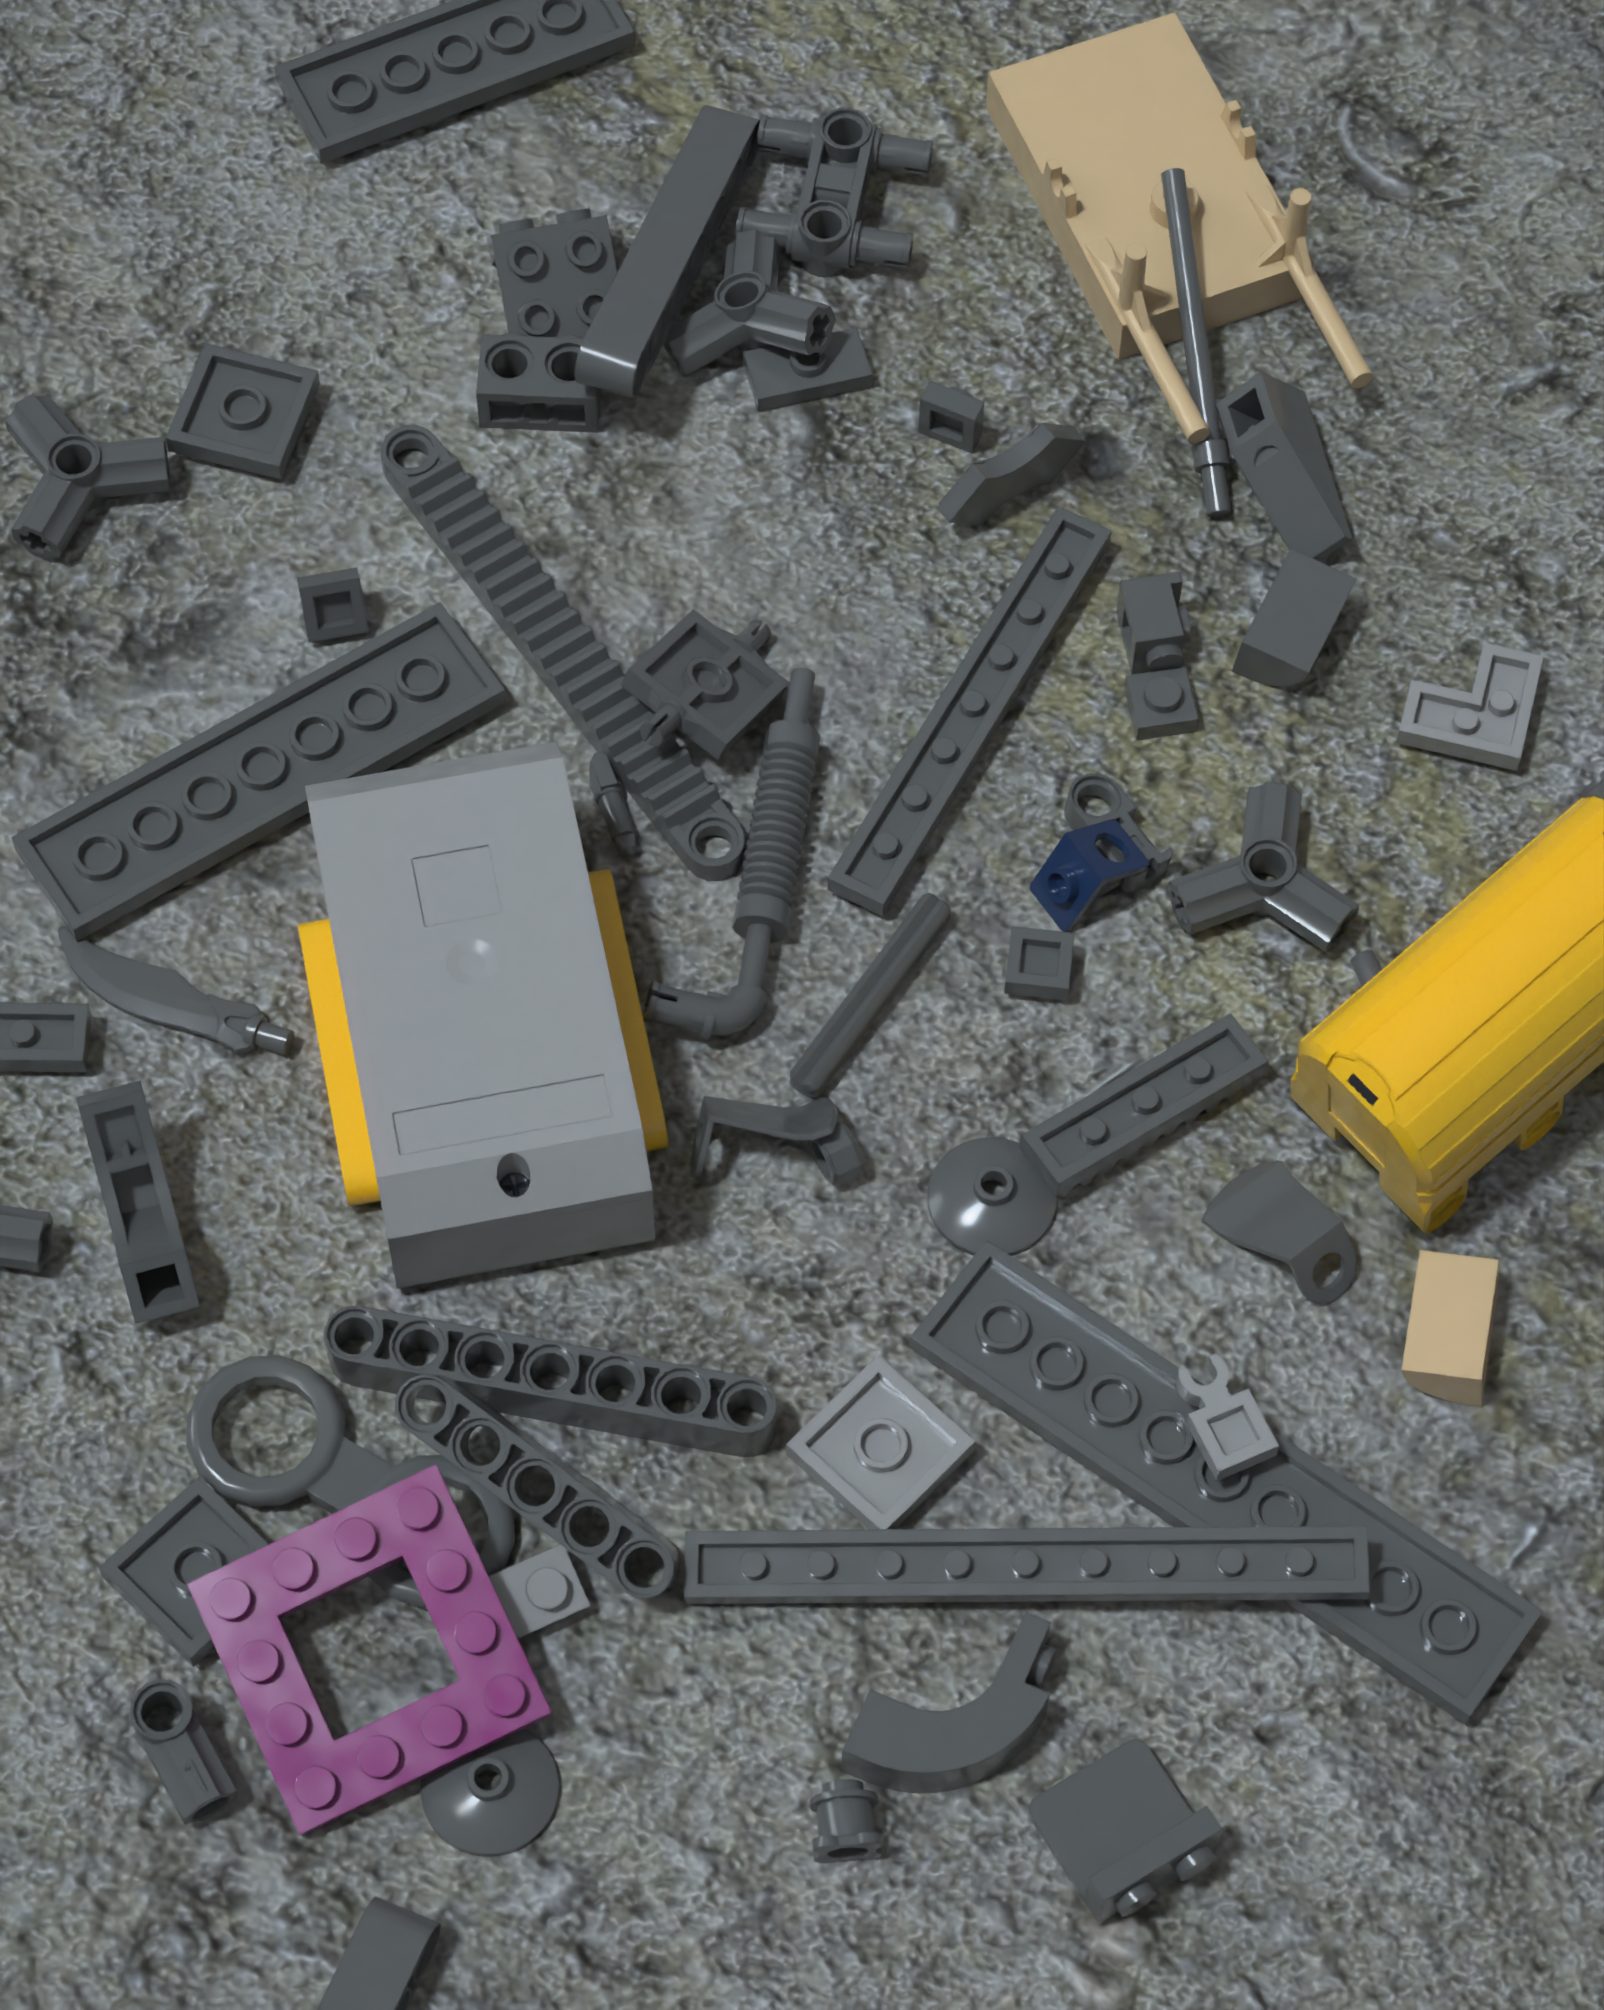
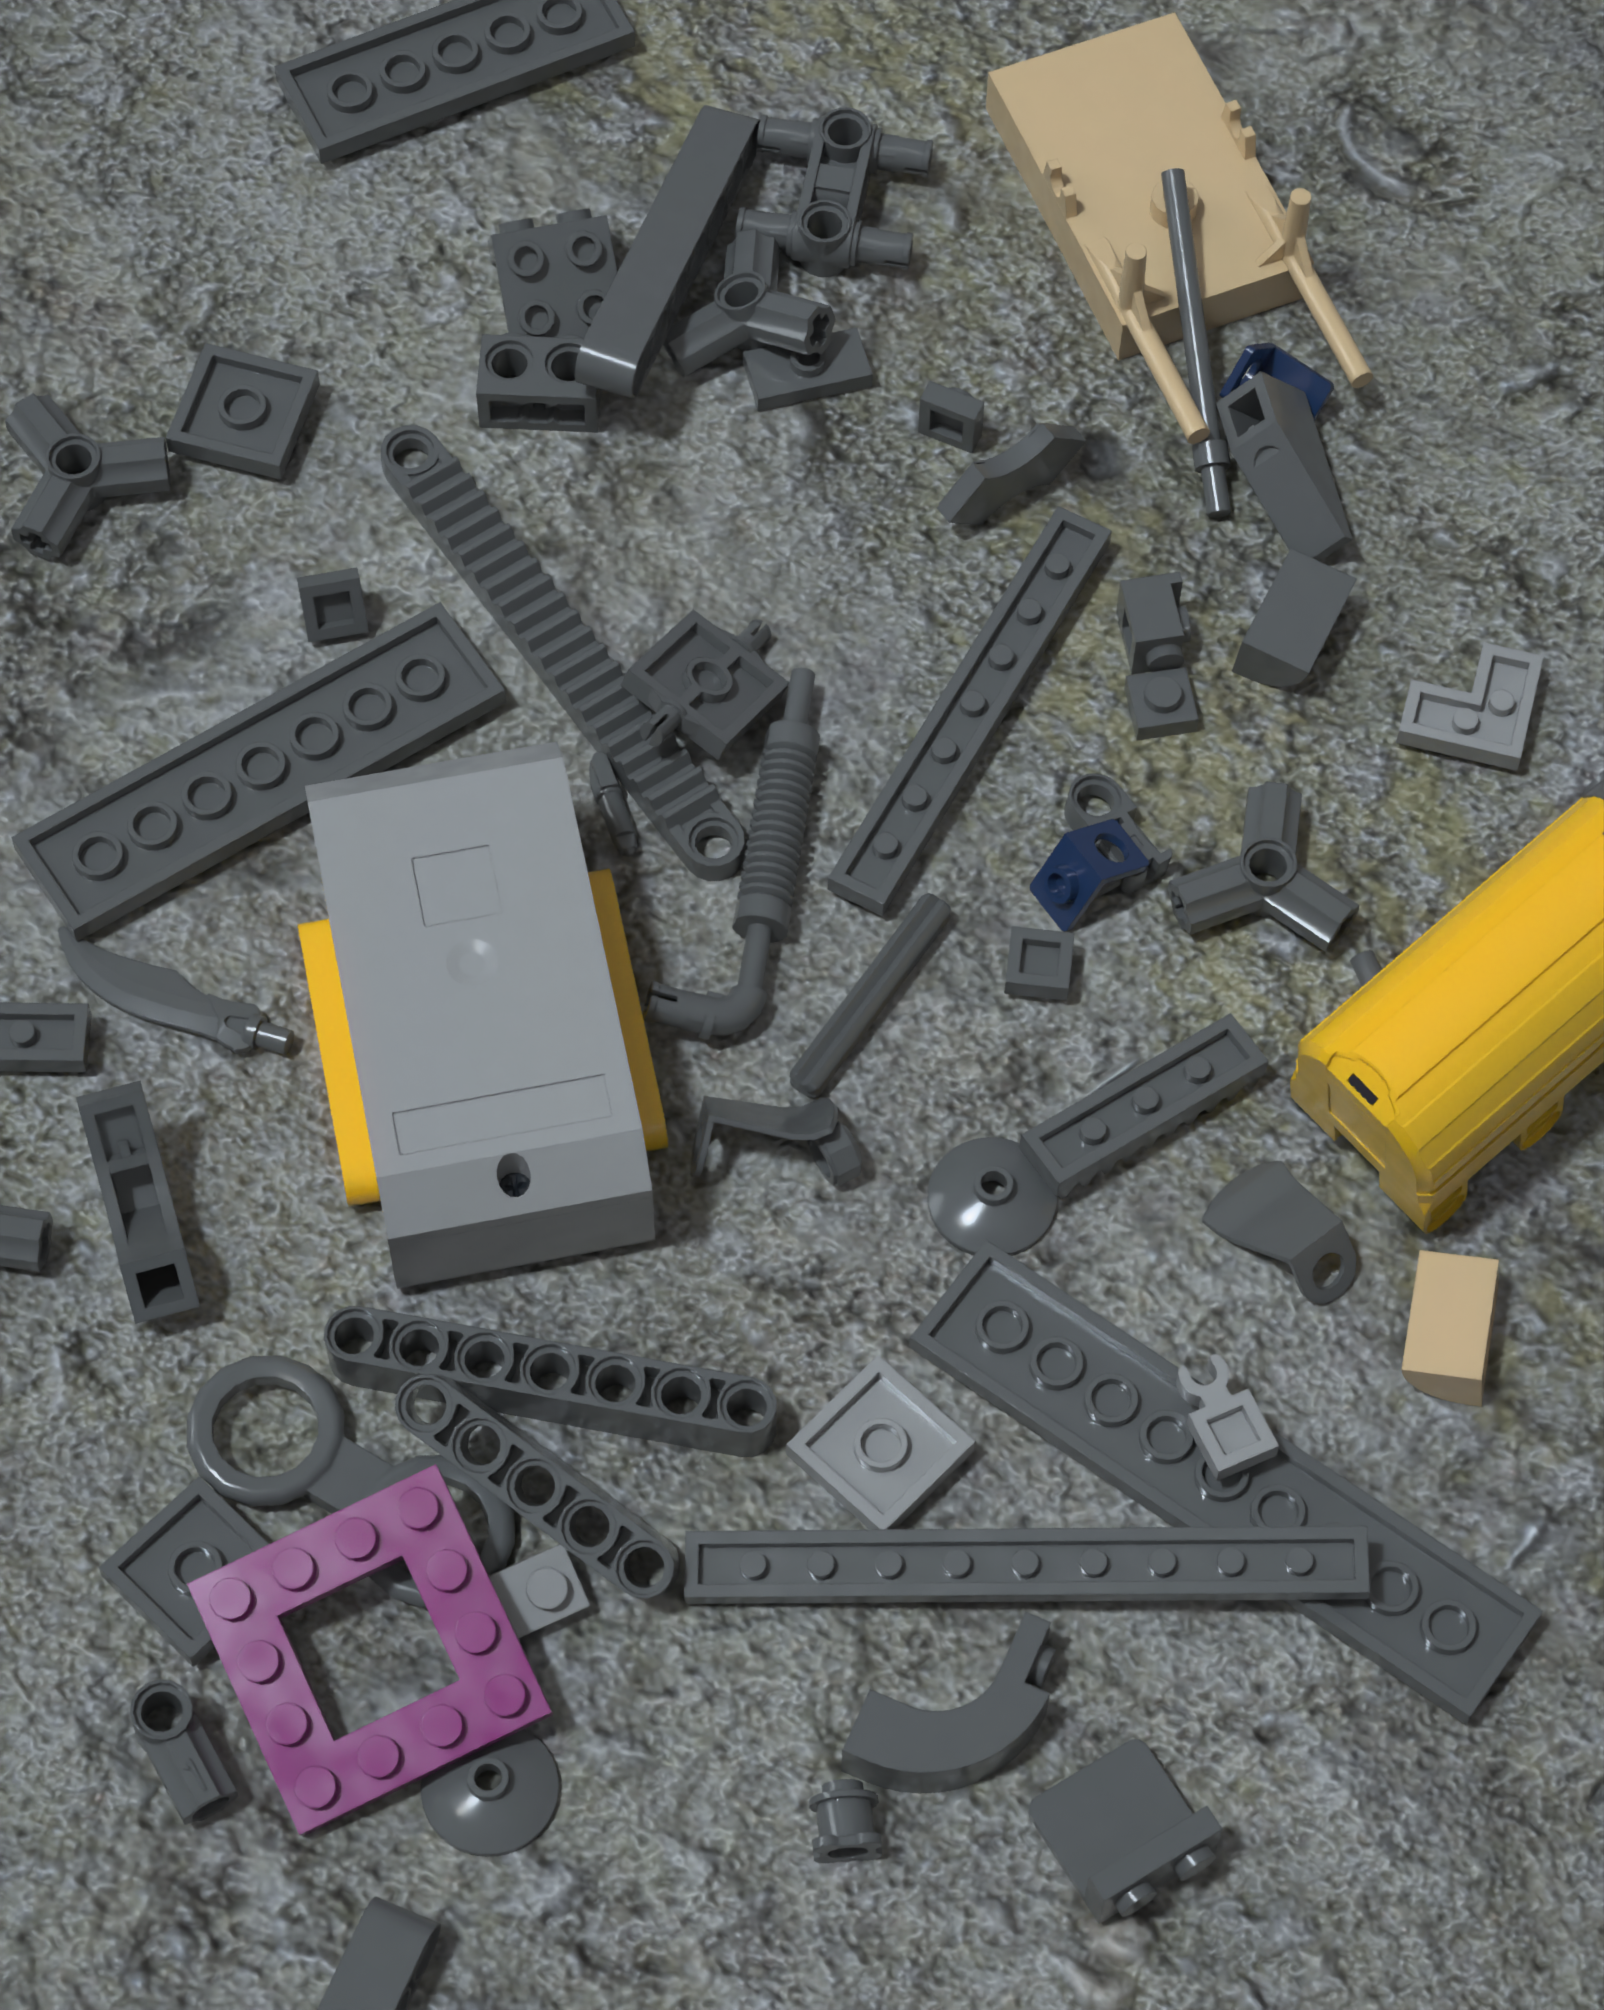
none -> dark blue bracket [1219,342,1334,421]

